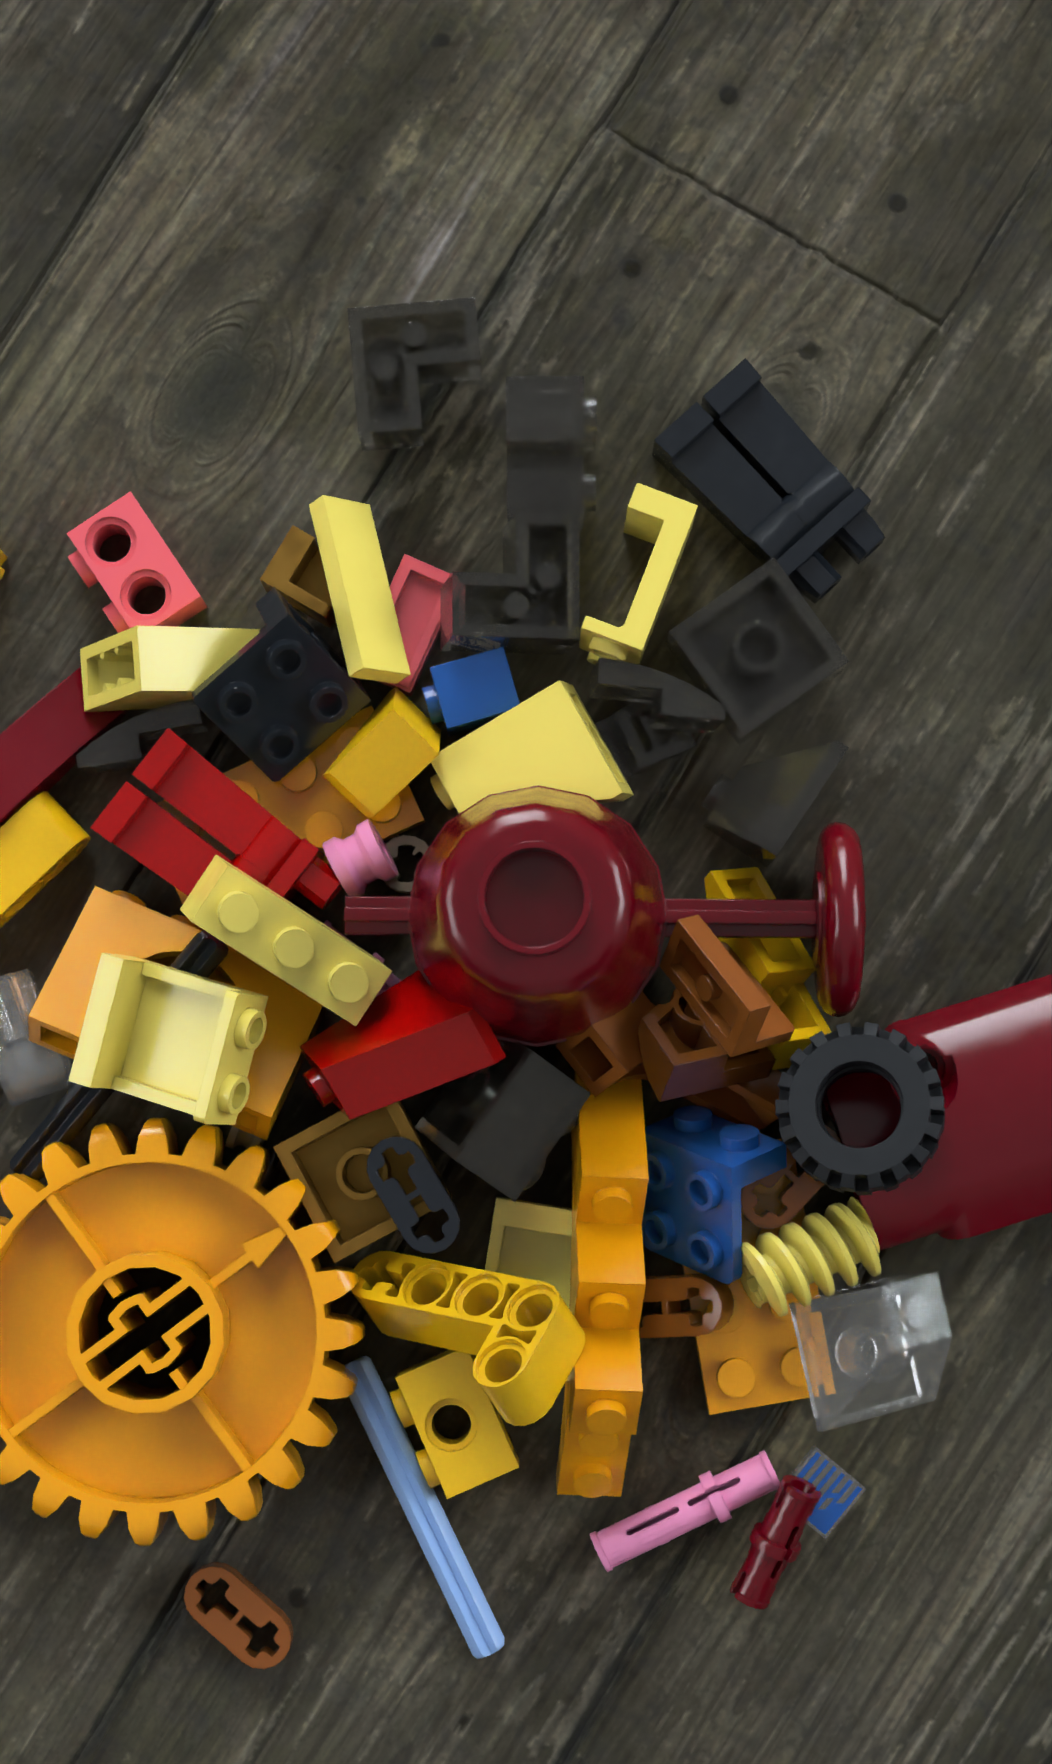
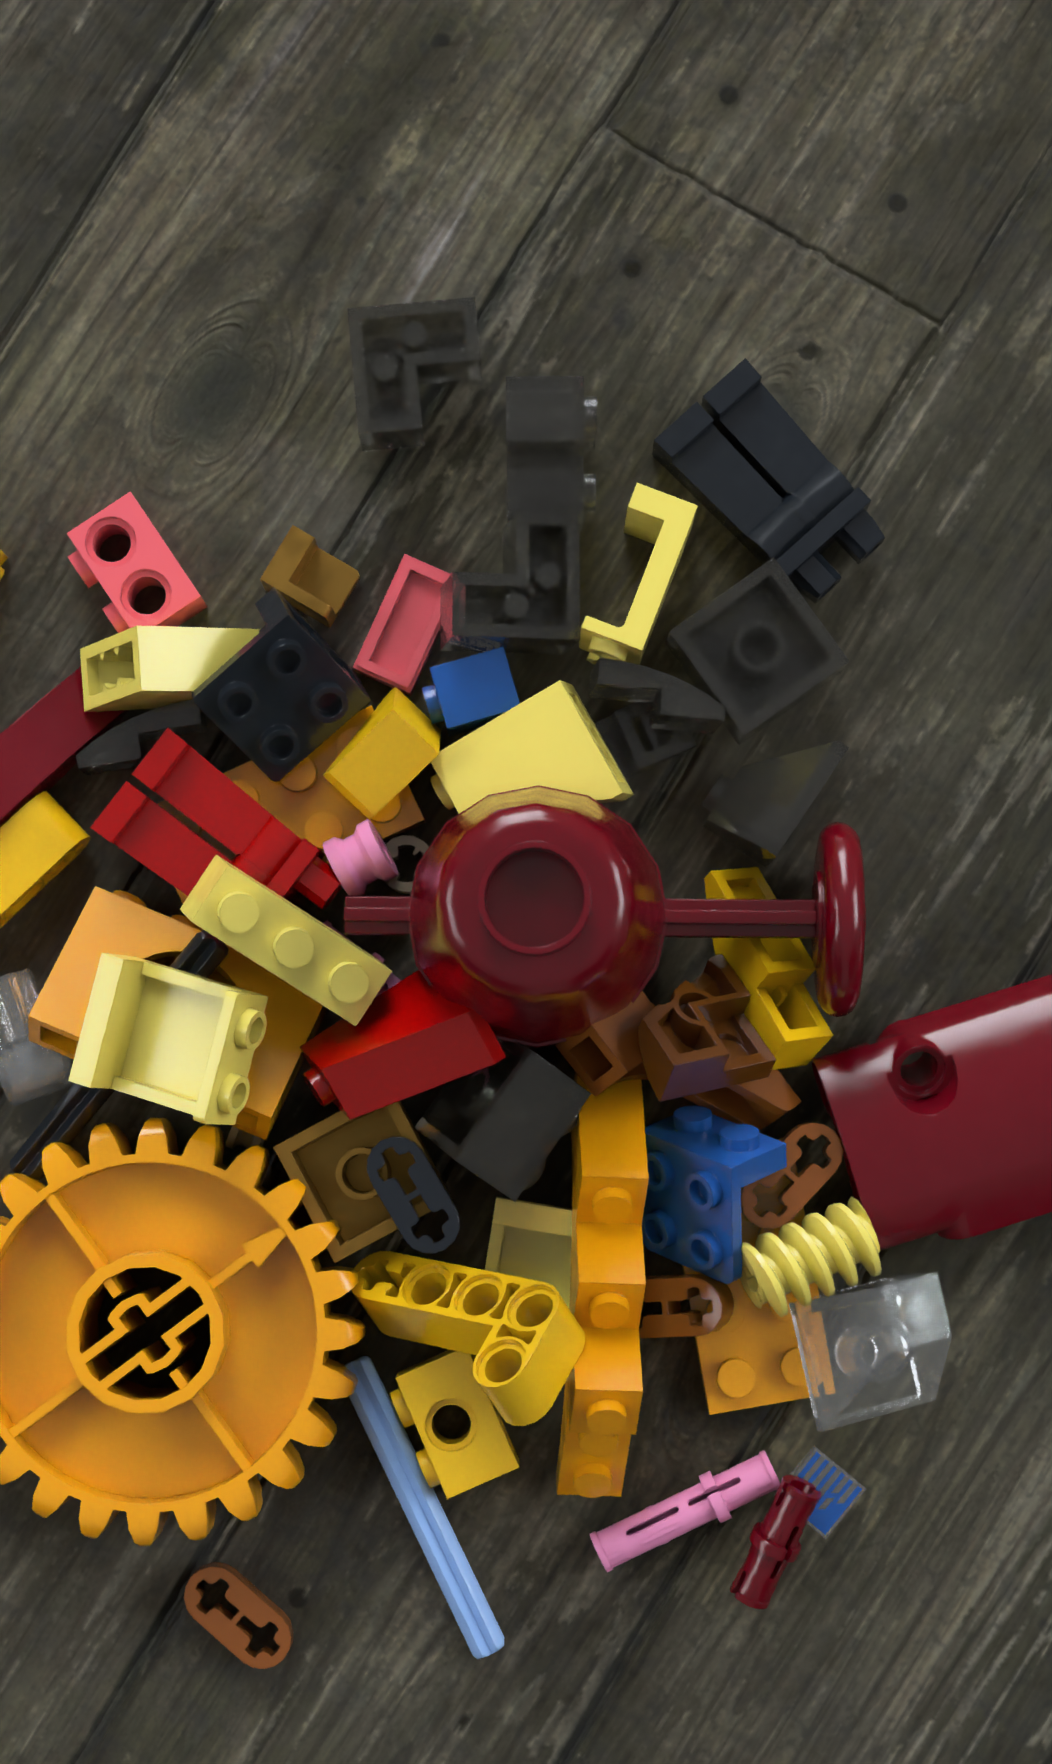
light yellow tile [309,495,411,684] -> none
dark orange panel [659,914,795,1057] -> none
black tyre [775,1022,945,1195] -> none

